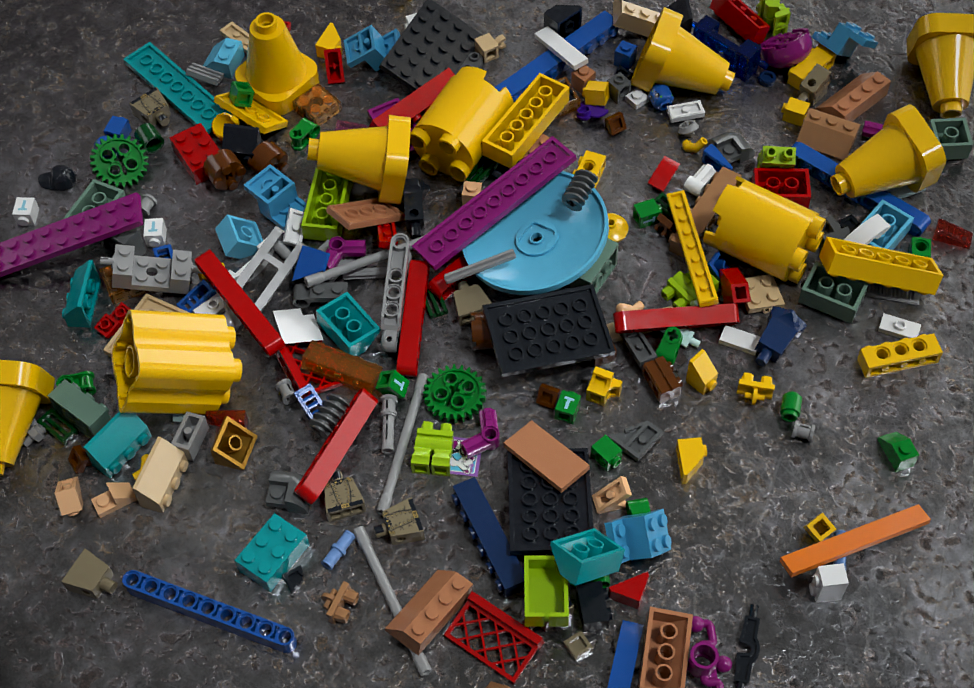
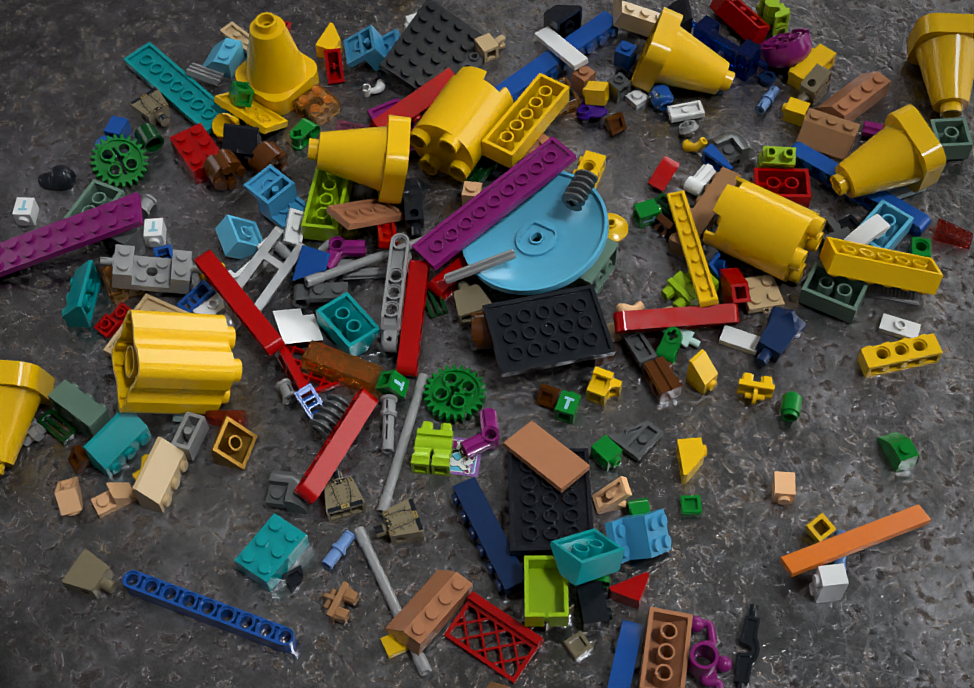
green piece [56,371,96,395] -> none
light grey bush [791,420,815,442] -> none
dark azure bracket [812,22,878,57] -> none
none -> white arm [362,79,386,98]
none -> yellow tile [380,634,409,659]
none -> green tile [679,495,702,517]
none -> medium blue pin [755,85,779,115]
none -> light nougat brick [771,471,796,505]

